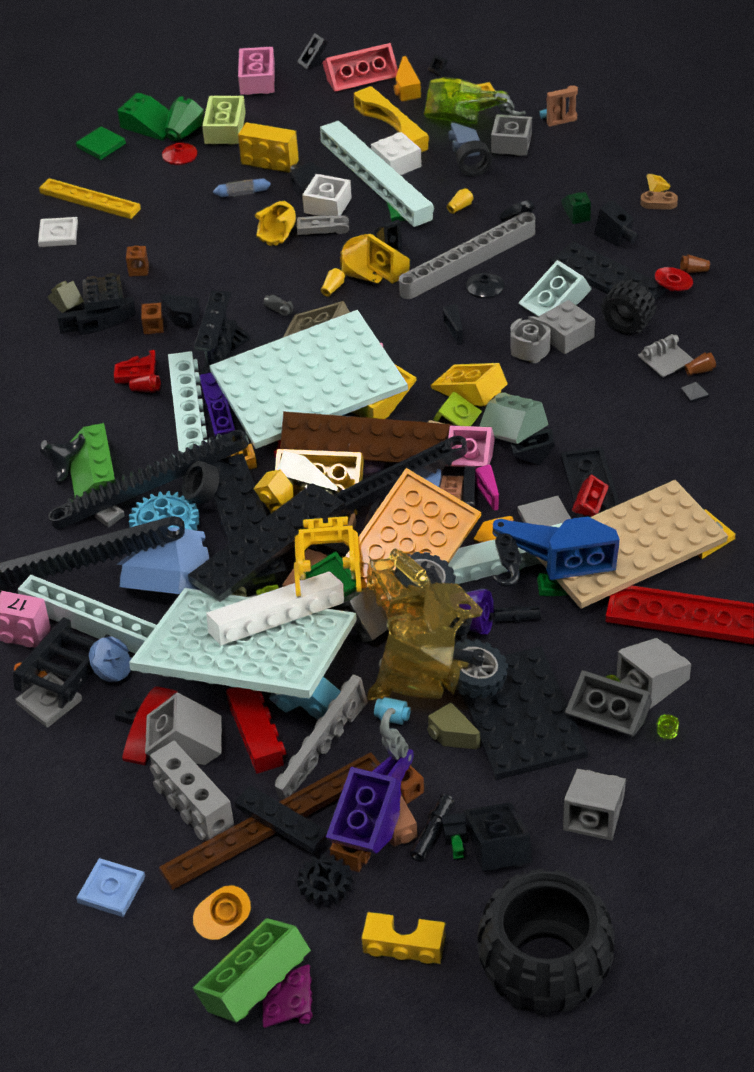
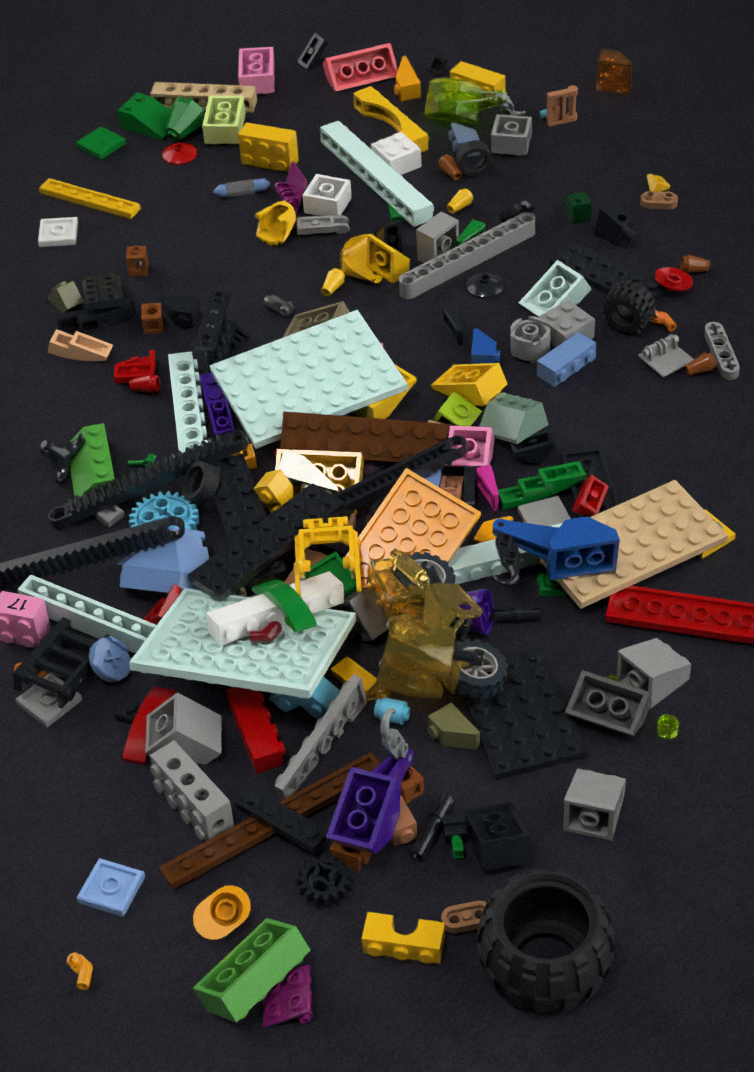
black slope [681,382,709,402] -> none
none -> light nougat slope [47,329,113,361]
none -> light orange arm [67,952,93,990]
none -> green hand [128,454,156,468]
none -> red wing [143,584,182,625]
none -> tan brick [151,82,257,112]
none -> dark red arm [250,621,282,642]
none -> green slope [252,580,316,633]
none -> magenta hinge [275,162,307,213]
none -> yellow tile [330,656,380,696]
none -> light grey brick [416,212,459,263]
none -> dark orange cone [438,155,462,181]
none -> medium nougat plate [441,901,487,934]
none -> yellow brick [450,61,505,101]
none -> green slope [456,220,486,247]
none -> blue slope [471,329,500,364]
none -> green slope [498,461,586,510]
none -> medium blue brick [537,332,596,387]
none -> clear orange slope [596,49,632,94]
none -> orange arm [650,310,677,331]
none -> light grey beam [704,322,740,380]

